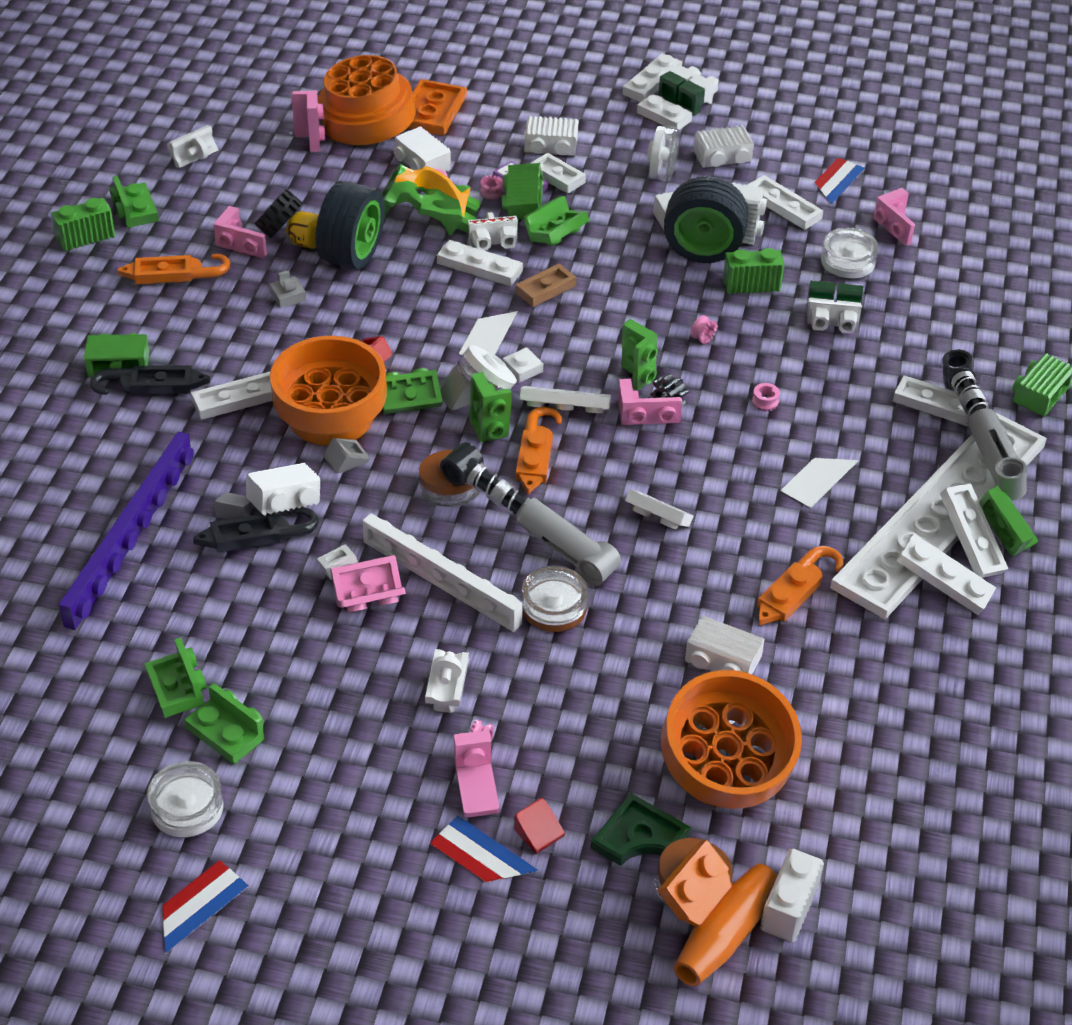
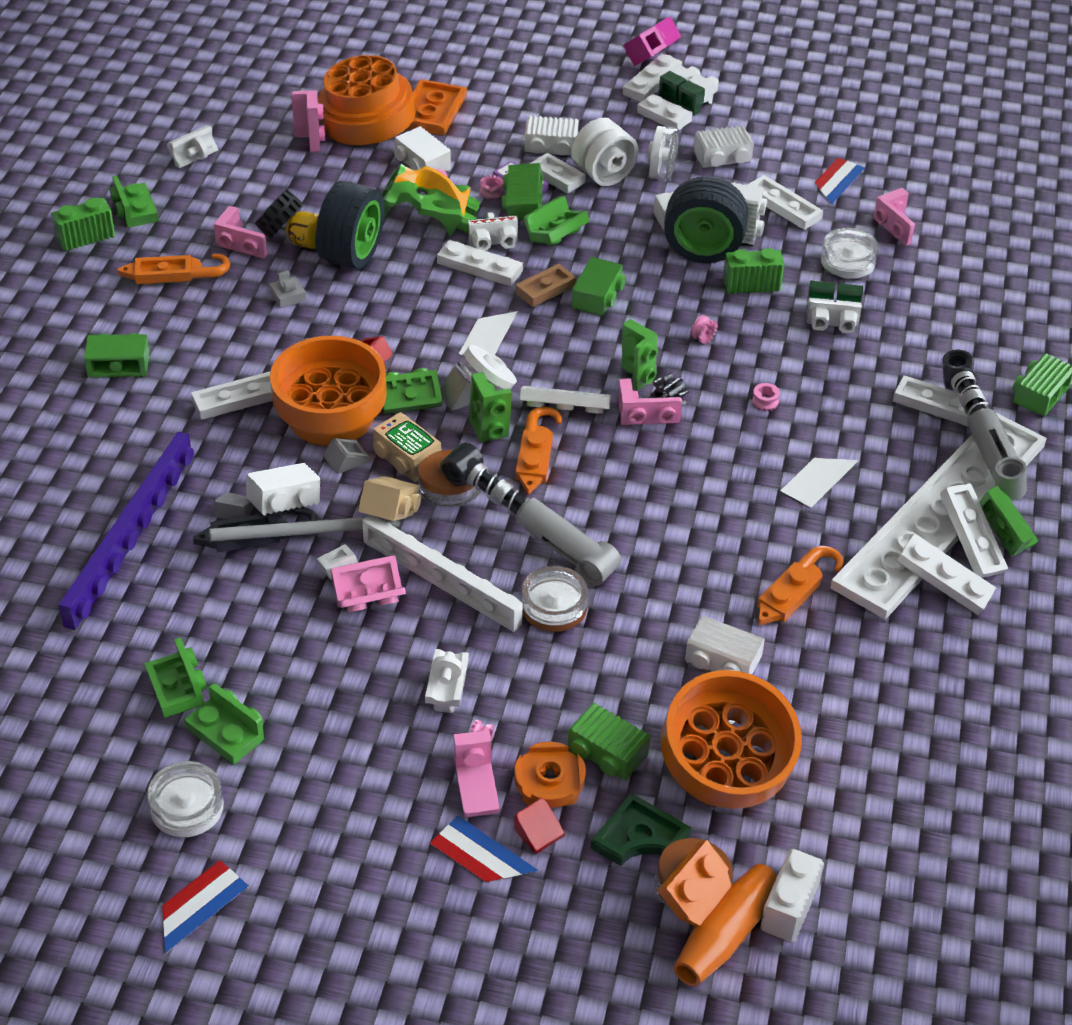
black plate [90,365,210,395] -> none
white plate [503,348,543,383] -> none
white plate [625,489,694,530] -> none
none -> light grey piece [209,517,400,542]
none -> tan brick [358,476,421,521]
none -> tan brick [373,412,441,482]
none -> orange plate [514,742,586,808]
none -> bright green brick [568,702,650,781]
none -> white wheel [571,118,639,186]
none -> bright green brick [572,256,626,317]
none -> dark pink slope [622,16,682,66]

